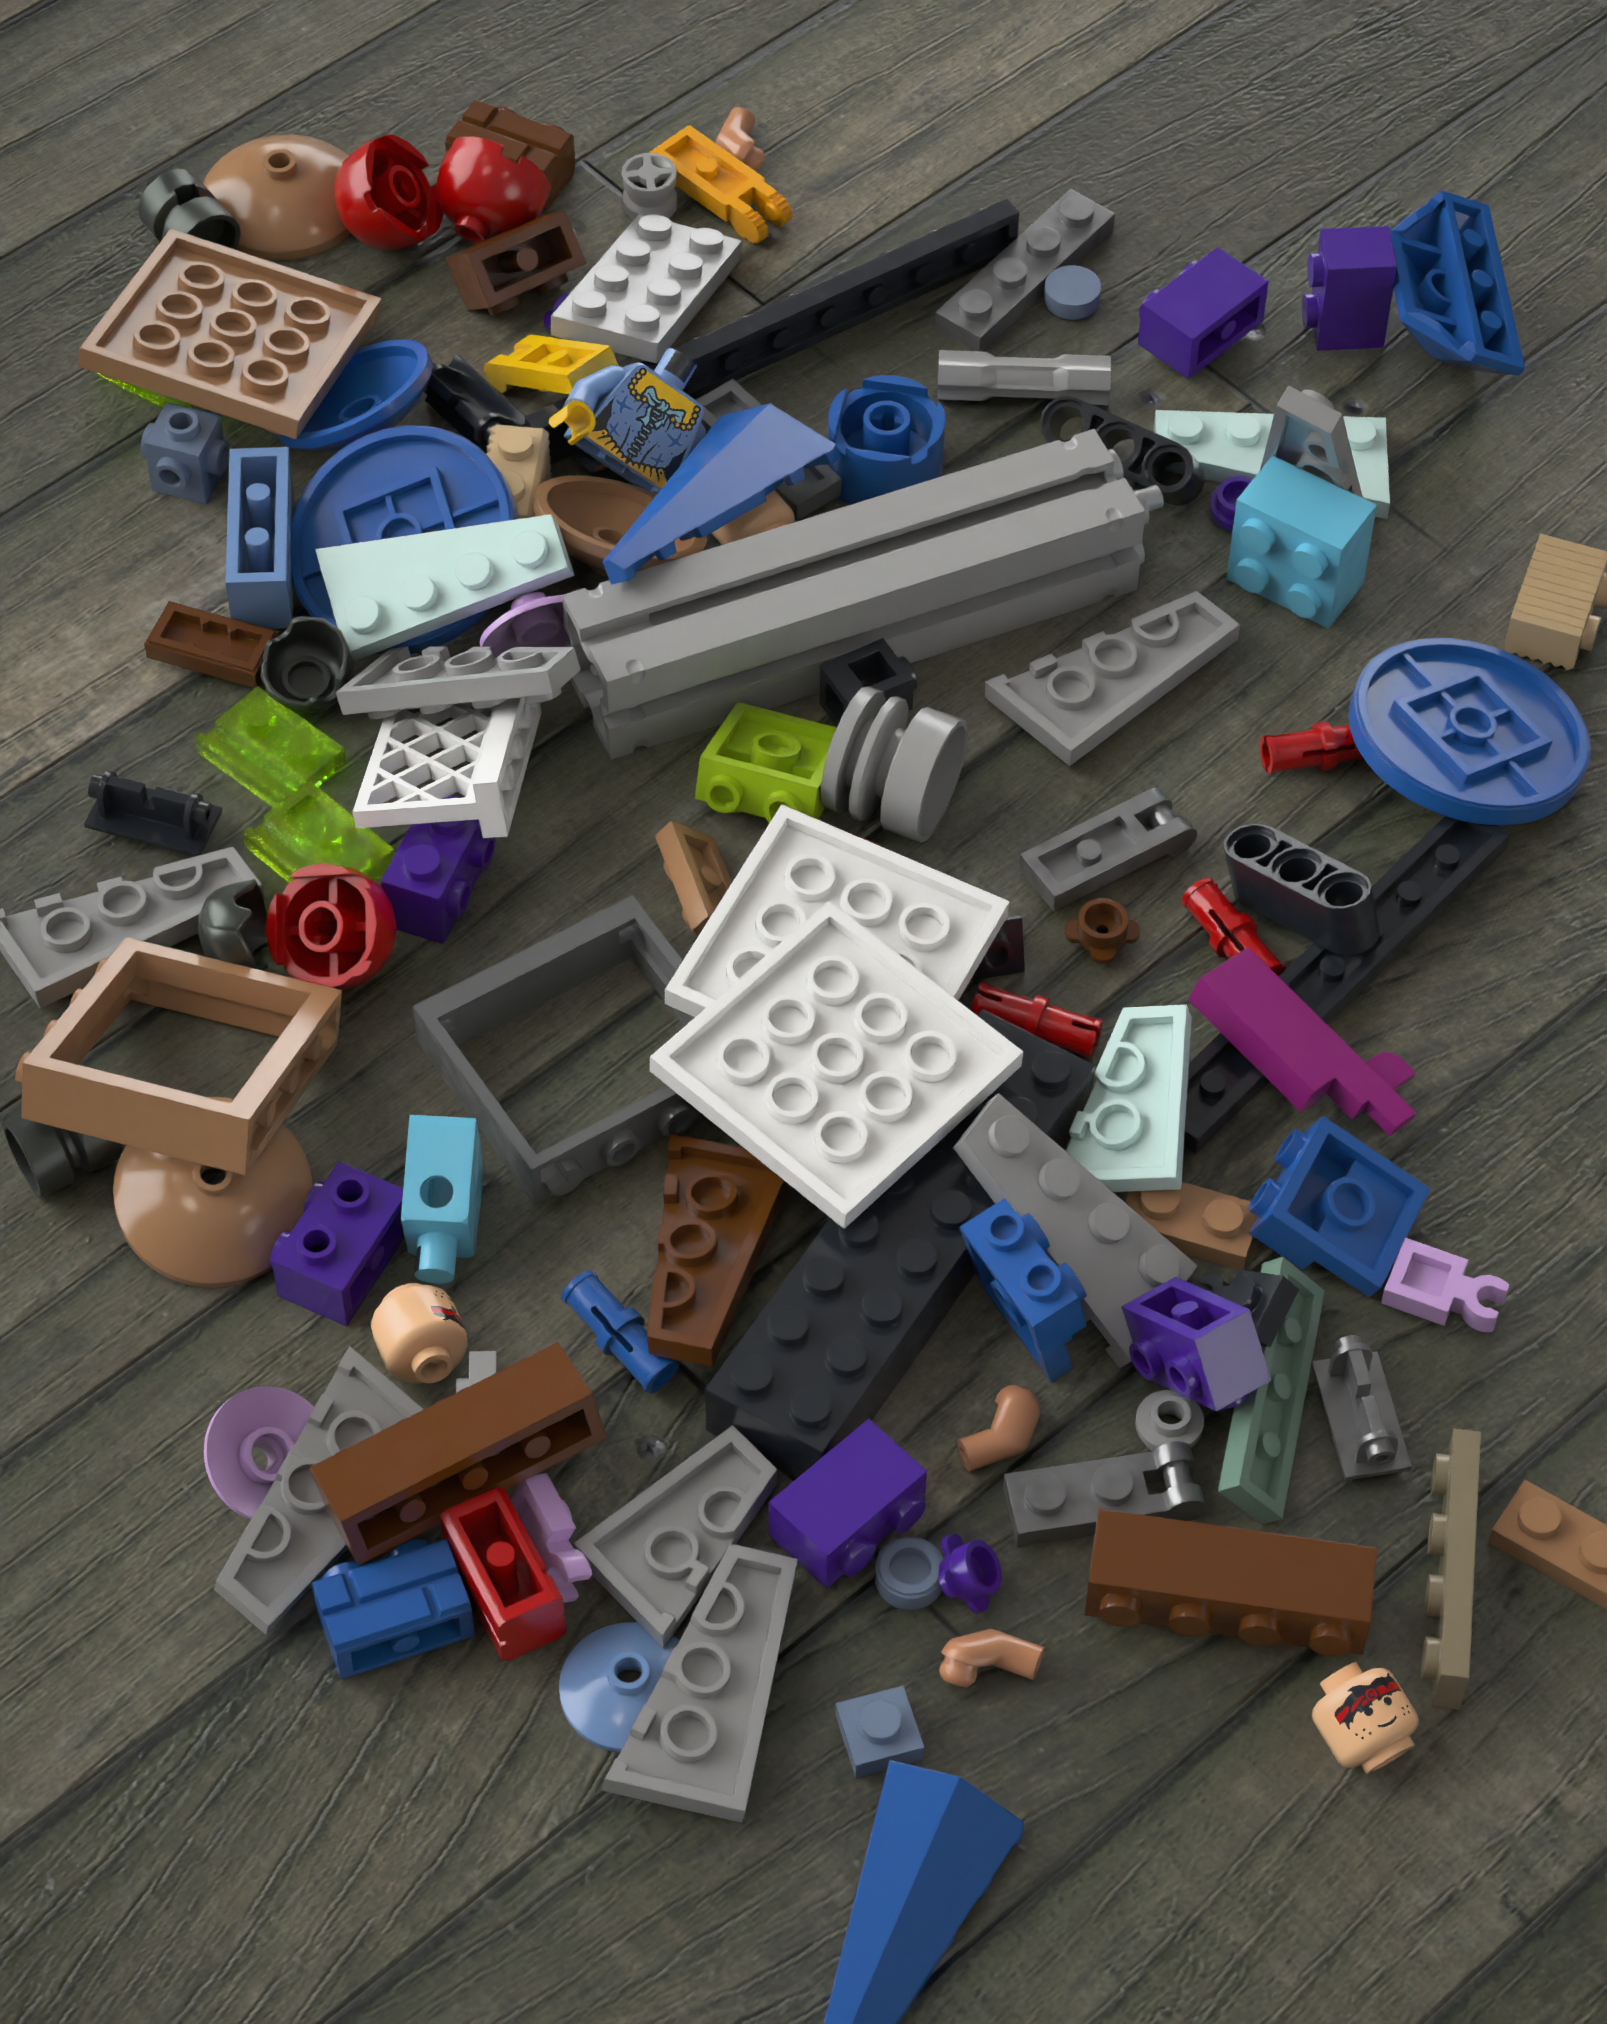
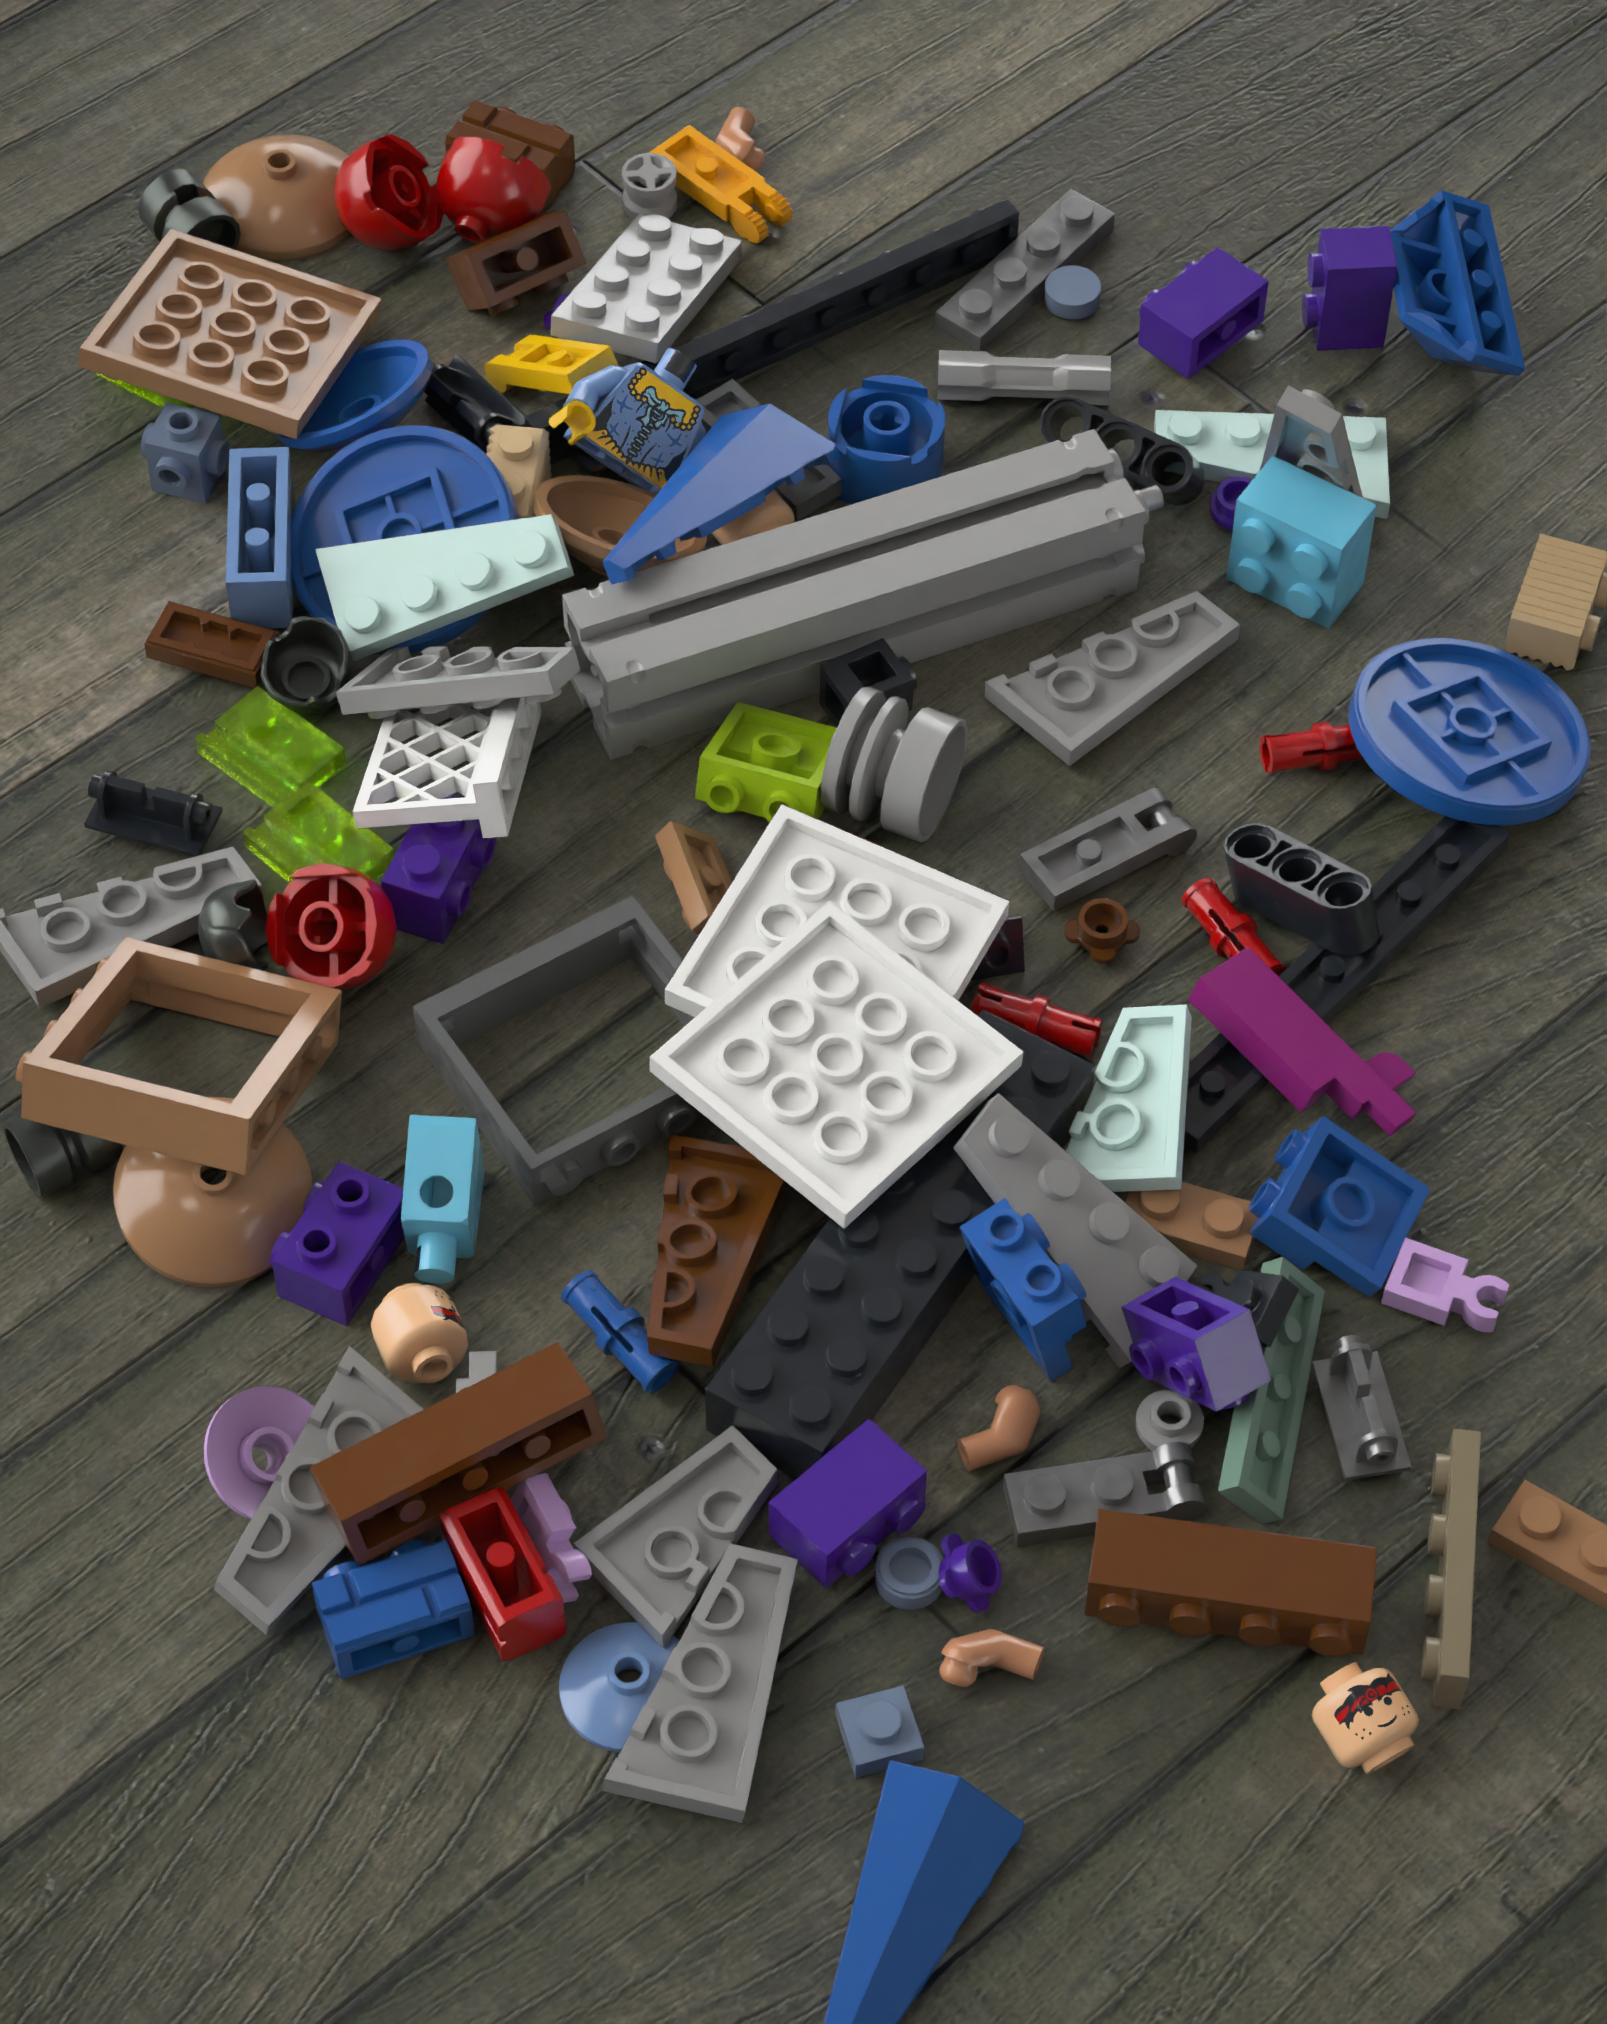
lavender dish [480,592,571,658] -> none

